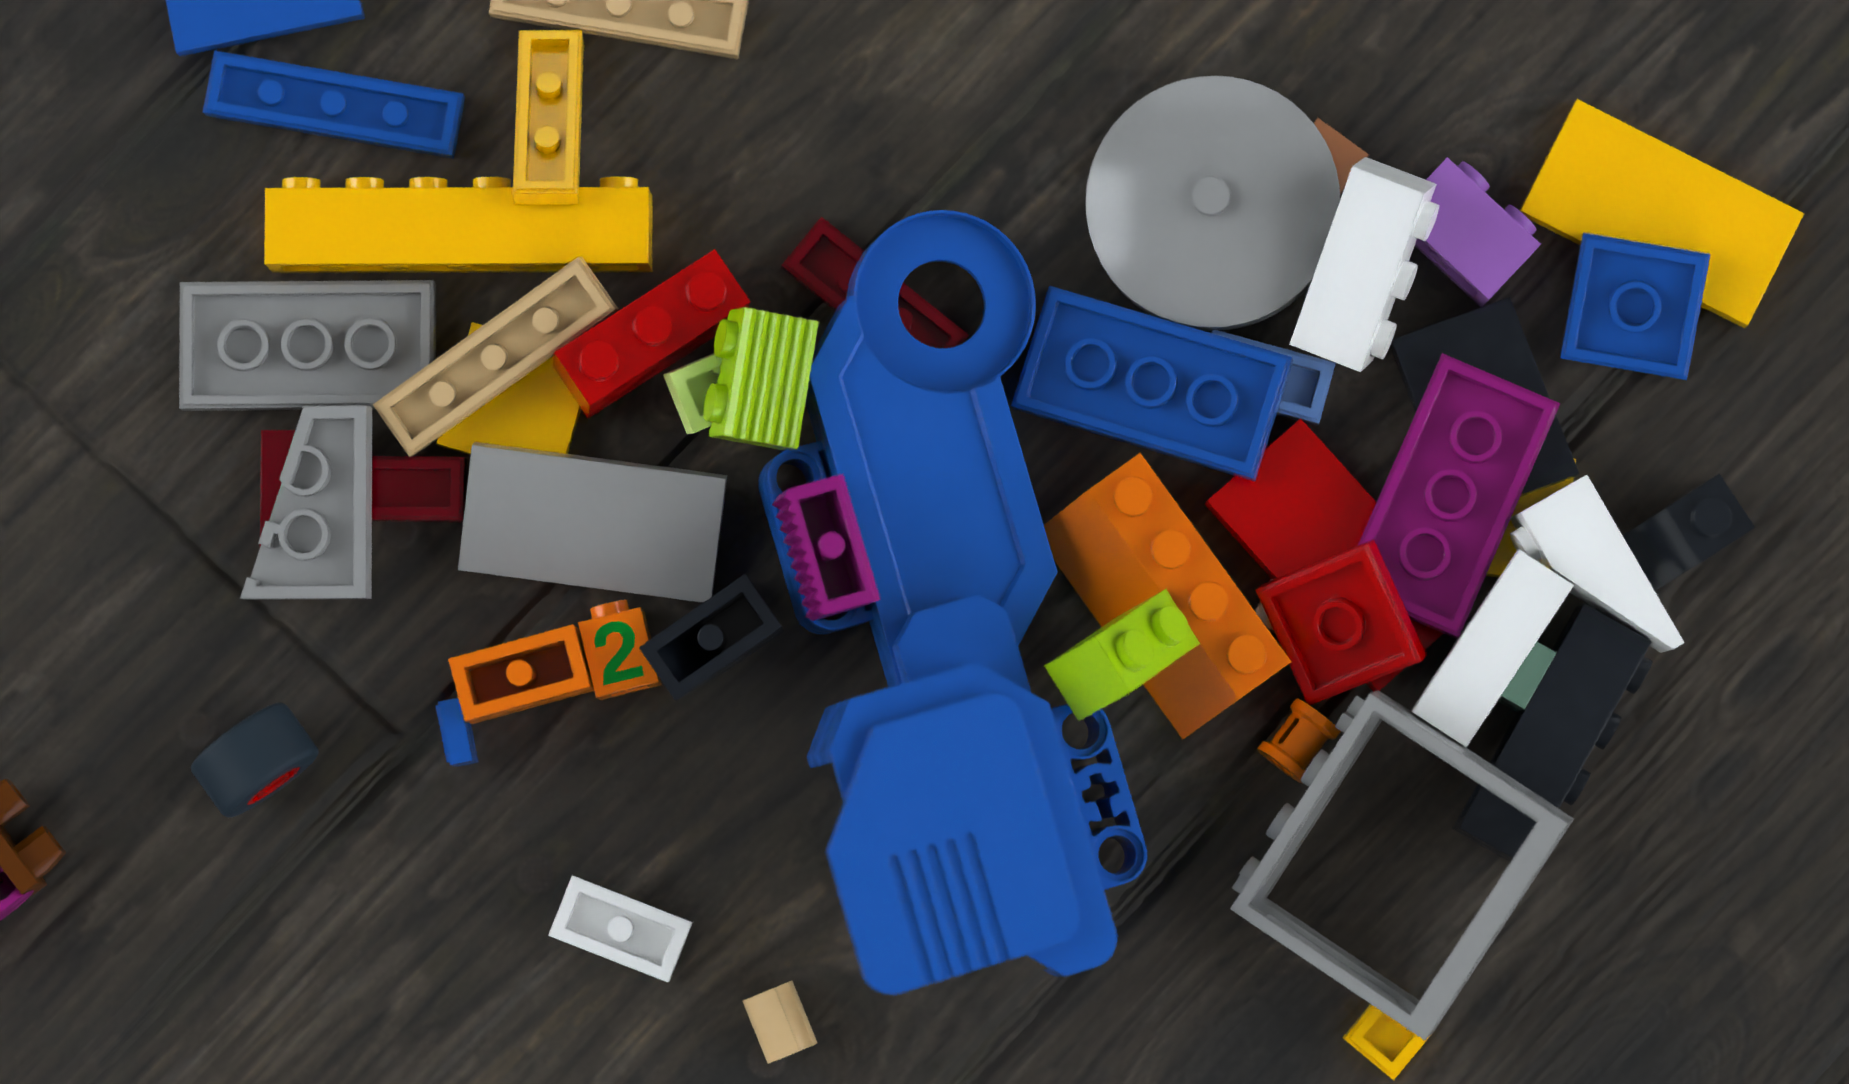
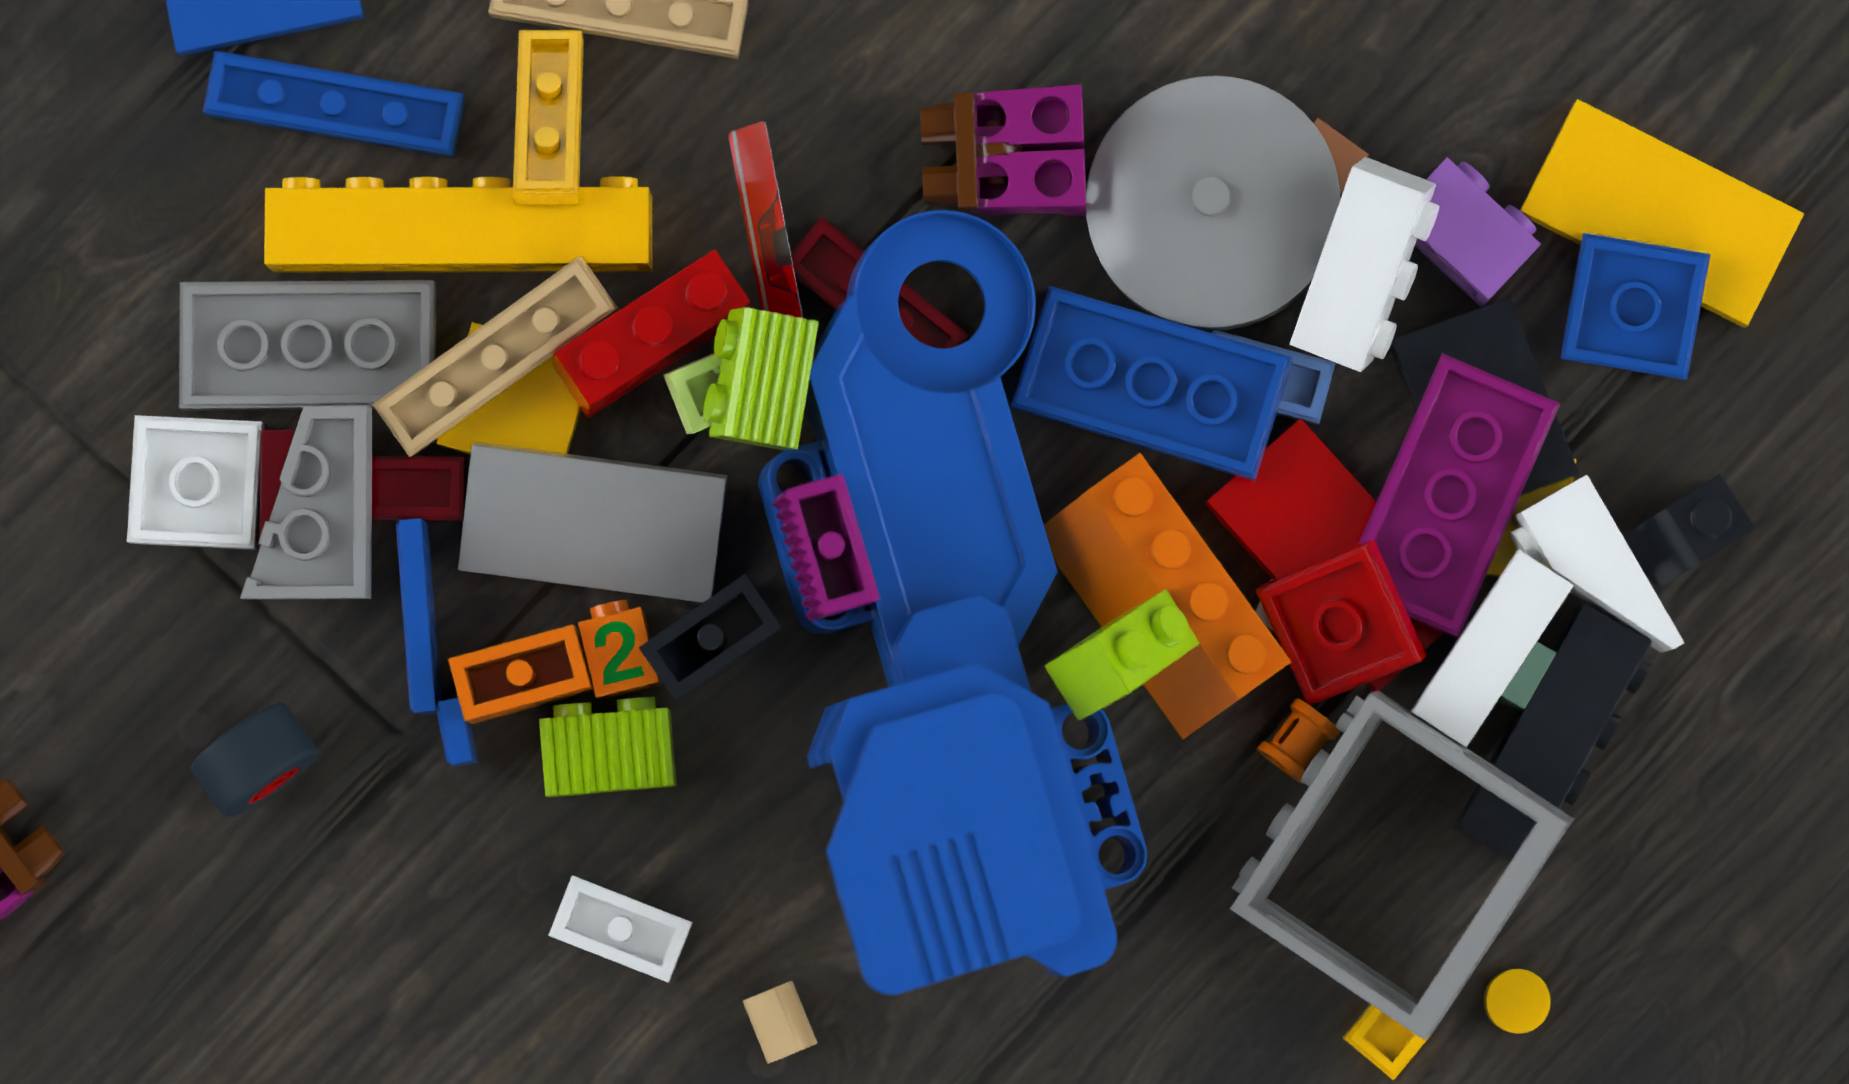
none -> white tile [127,415,265,550]
none -> blue tile [396,518,441,715]
none -> lime brick [539,697,677,797]
none -> red sticker [728,121,803,318]
none -> magenta hips [920,84,1087,216]
none -> yellow tile [1484,969,1551,1034]

